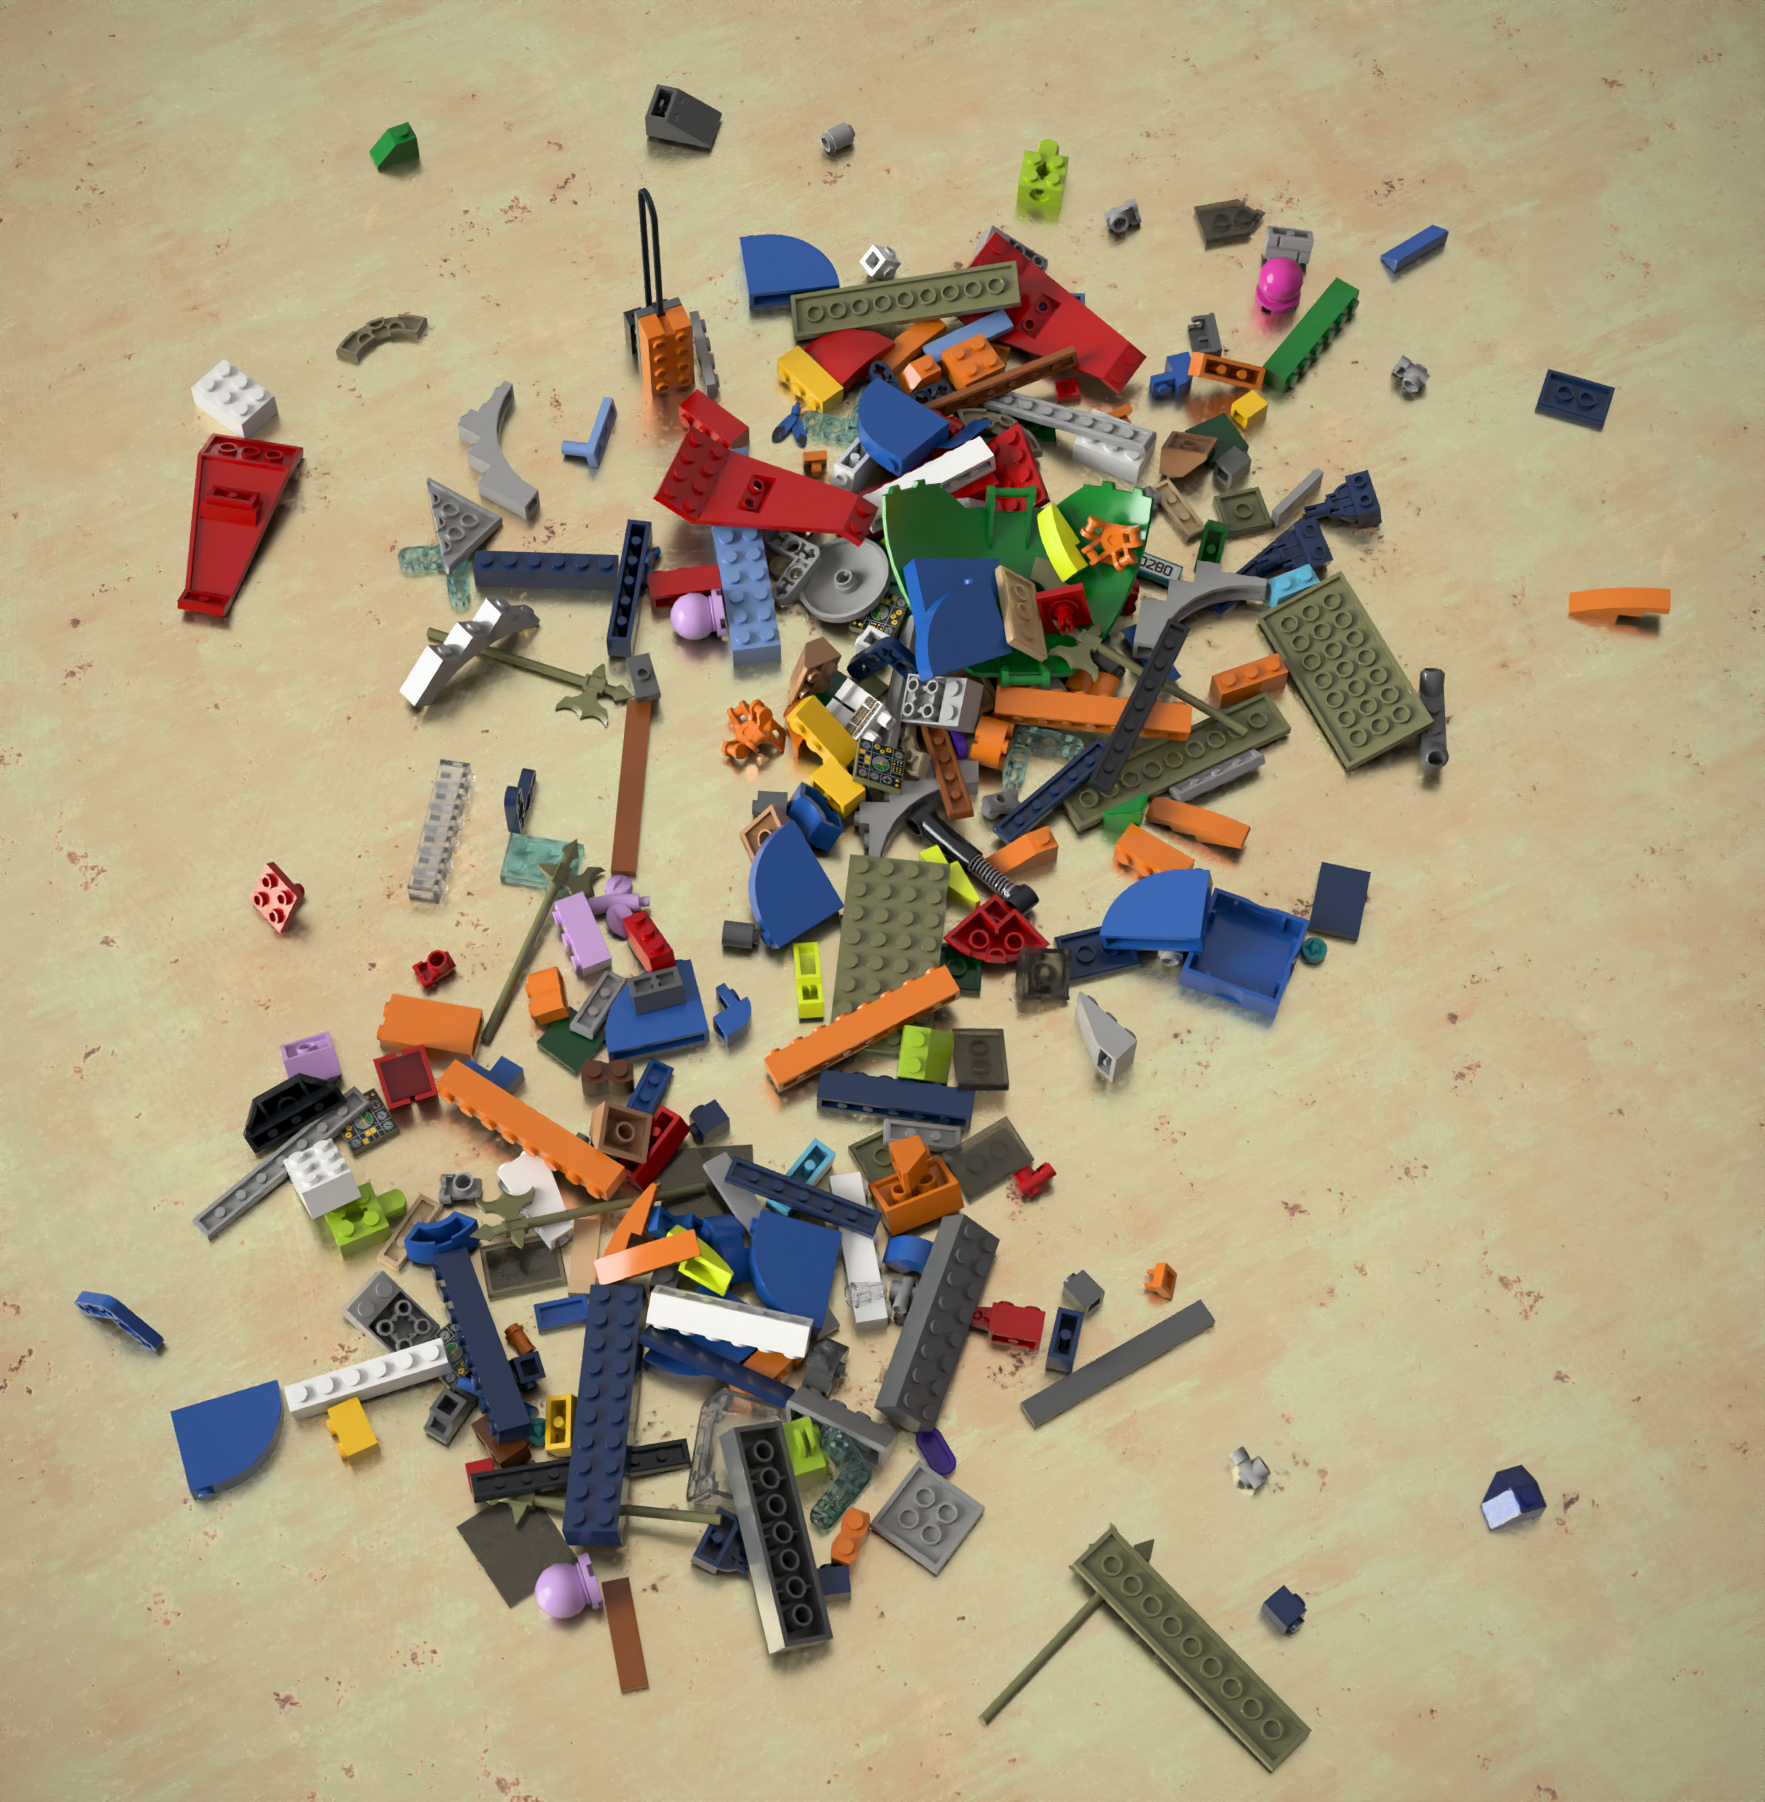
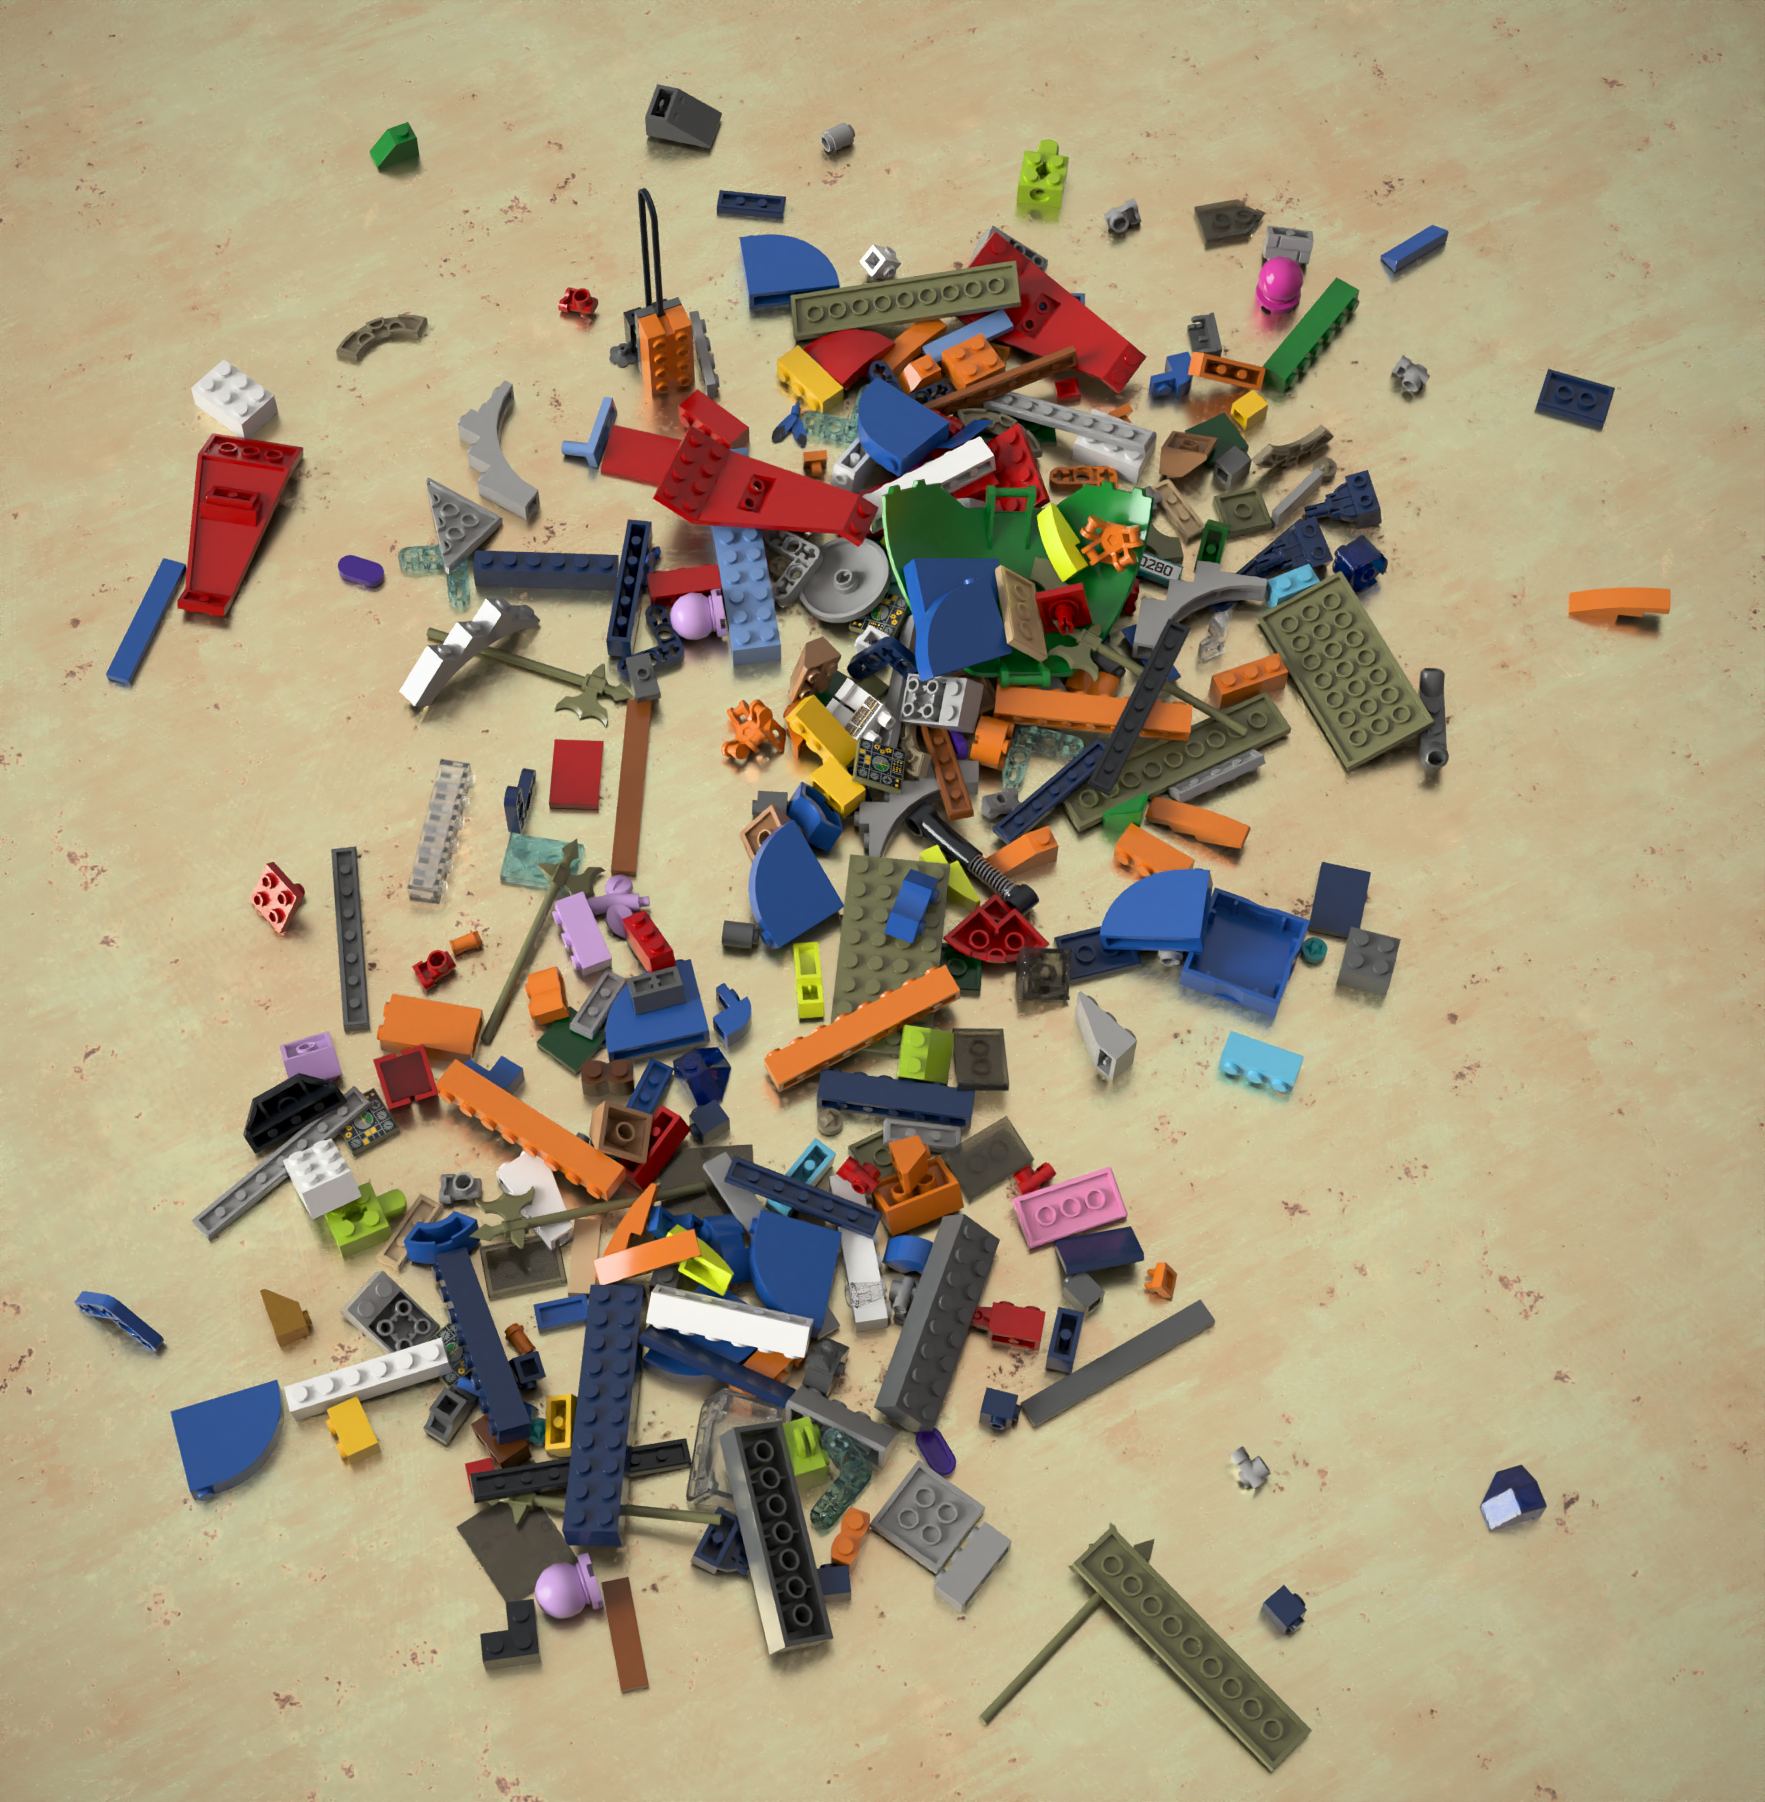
none -> blue tile [106,558,187,685]
none -> pearl gold slope [260,1289,313,1347]
none -> dark grey tile [331,846,370,1031]
none -> dark purple tile [338,555,385,587]
none -> orange pin [449,930,483,956]
none -> black brick [480,1599,542,1670]
none -> red tile [549,739,604,809]
none -> red plate [558,287,598,315]
none -> red slope [601,425,682,486]
none -> dark grey plant [609,343,637,368]
none -> dark blue beam [617,604,685,682]
none -> clear blue slope [673,1047,731,1107]
none -> dark blue tile [717,190,786,219]
none -> dark tan tile [817,1108,843,1135]
none -> red plate [836,1156,881,1195]
none -> blue brick [884,869,940,944]
none -> light grey brick [934,1522,1012,1613]
none -> dark blue brick [979,1387,1022,1430]
none -> bright pink tile [1012,1166,1128,1249]
none -> orange beam [1049,466,1118,491]
none -> dark blue tile [1054,1226,1144,1275]
none -> olive tile [1145,520,1184,563]
none -> clear slope [1197,609,1233,663]
none -> medium azure brick [1218,1031,1304,1093]
none -> dark tan tile [1251,425,1334,468]
none -> dark tan tile [1313,457,1337,481]
none -> clear blue brick [1332,535,1388,593]
none -> dark grey brick [1336,927,1401,996]

